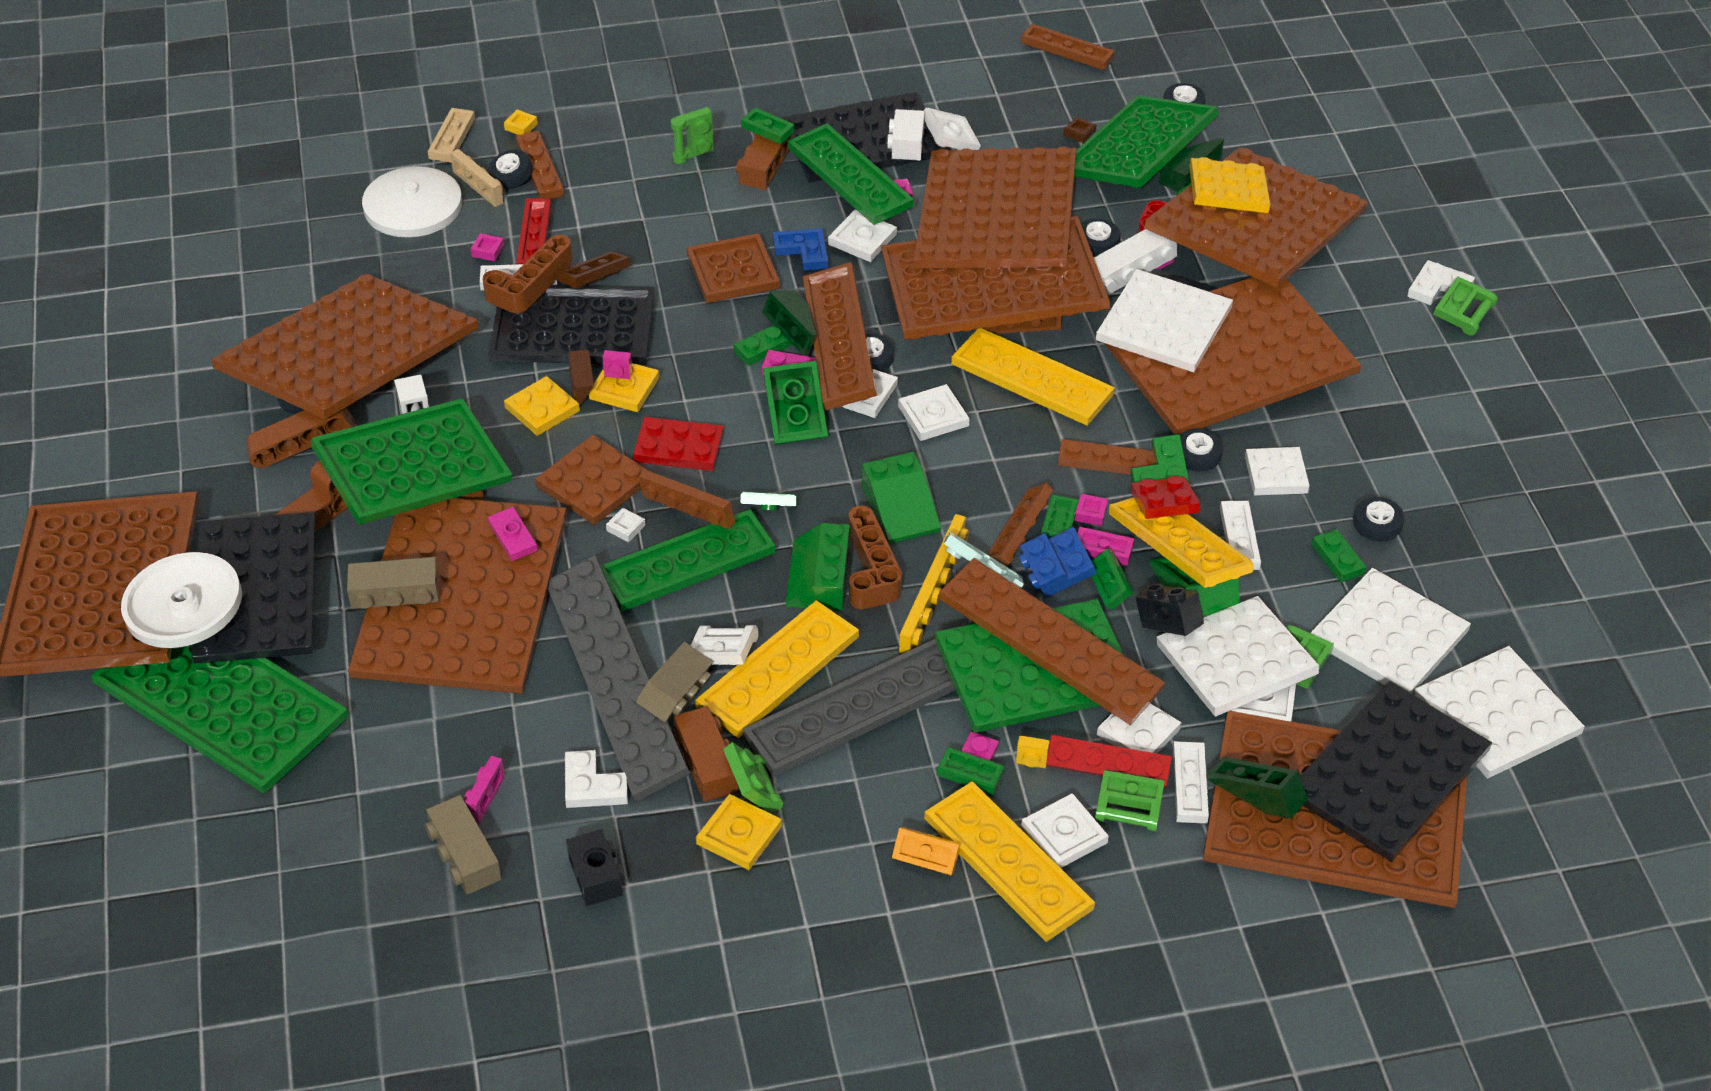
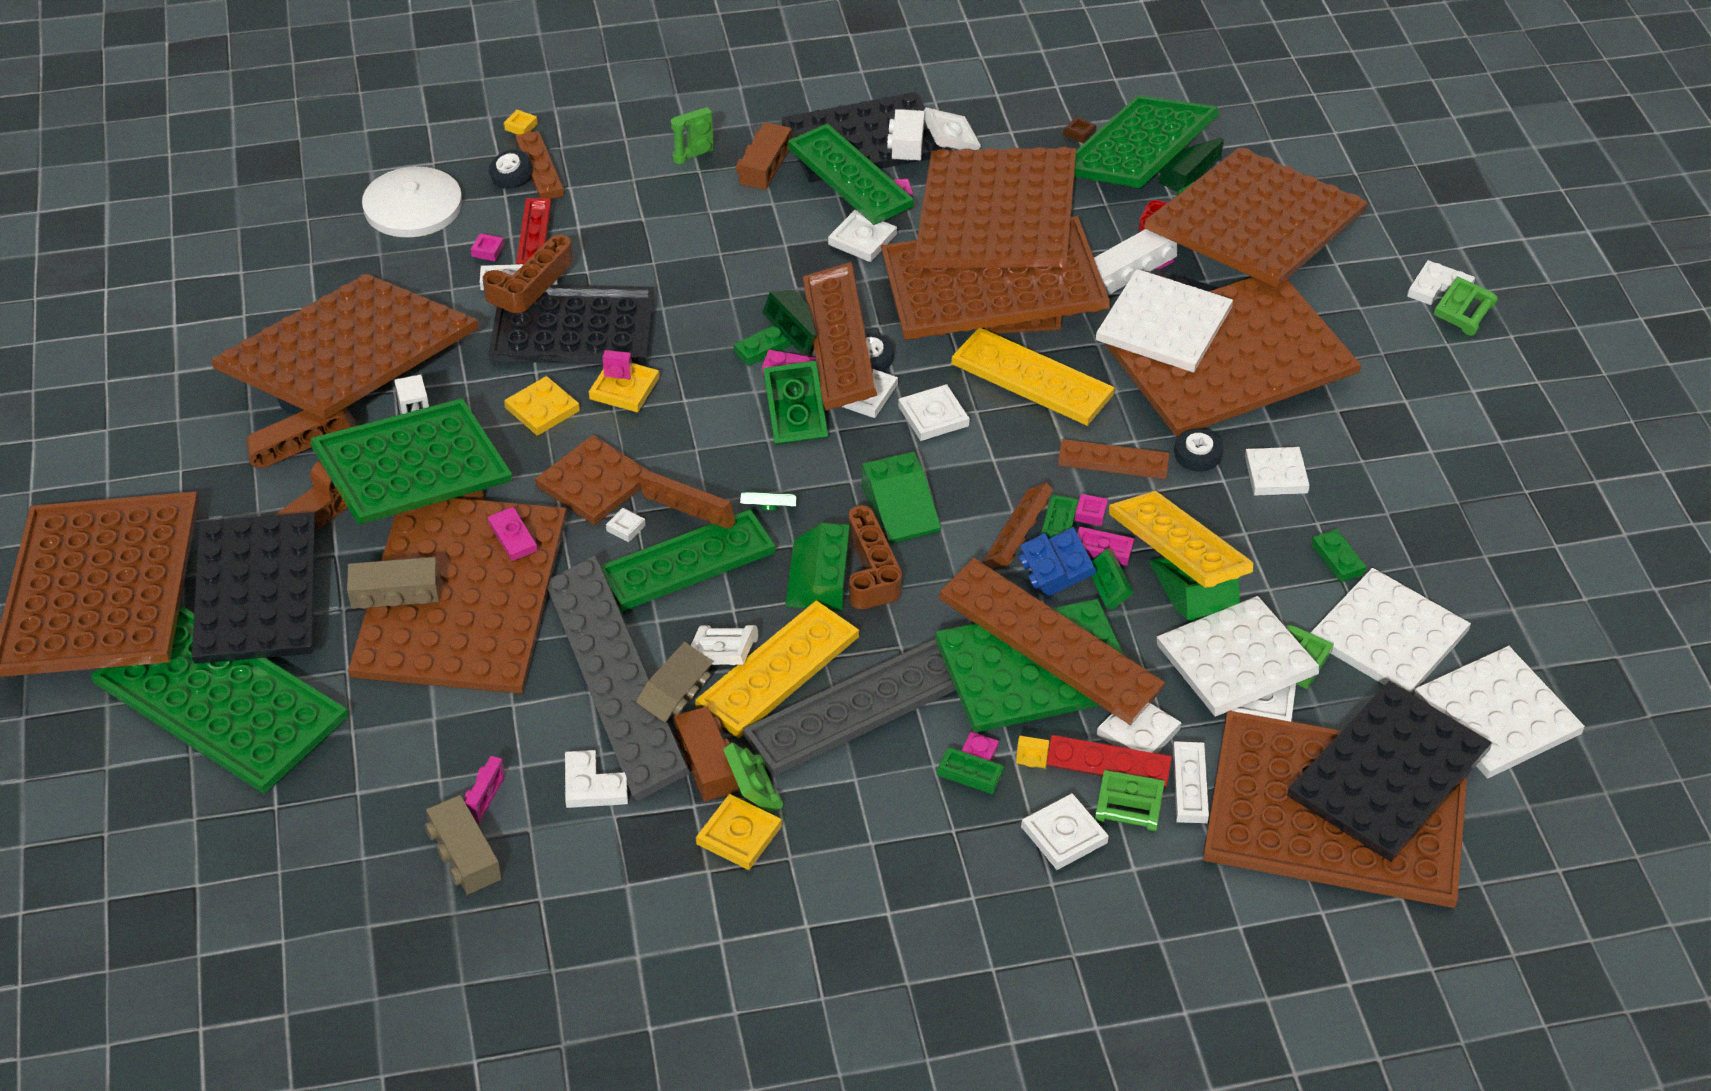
white dish [121,552,242,648] -> none
tan plate [428,108,475,163] -> none
tan plate [450,149,503,207] -> none
reddish brown plate [558,251,630,288] -> none
black brick [566,829,626,906] -> none
reddish brown slope [569,350,594,406] -> none
red plate [633,417,724,471] -> none
dark orange plate [686,233,780,303] -> none
green plate [741,108,795,144] -> none
blue plate [773,228,828,270] -> none
light orange plate [892,827,961,875] -> none
yellow plate [899,514,969,654] -> none
yellow plate [924,781,1095,942] -> none
light aqua wing [944,531,1024,588] -> none
dark orange plate [1021,24,1115,70] -> none
black wheel [1081,219,1120,256] -> none
green plate [1130,434,1190,485] -> none
red plate [1131,476,1200,519] -> none
black brick [1135,583,1204,636] -> none
wheel [1163,83,1206,105] -> none
yellow plate [1189,157,1270,213] -> none
dark green slope [1206,757,1308,819] -> none
white plate [1220,501,1261,570] -> none
black wheel [1353,497,1405,541] -> none

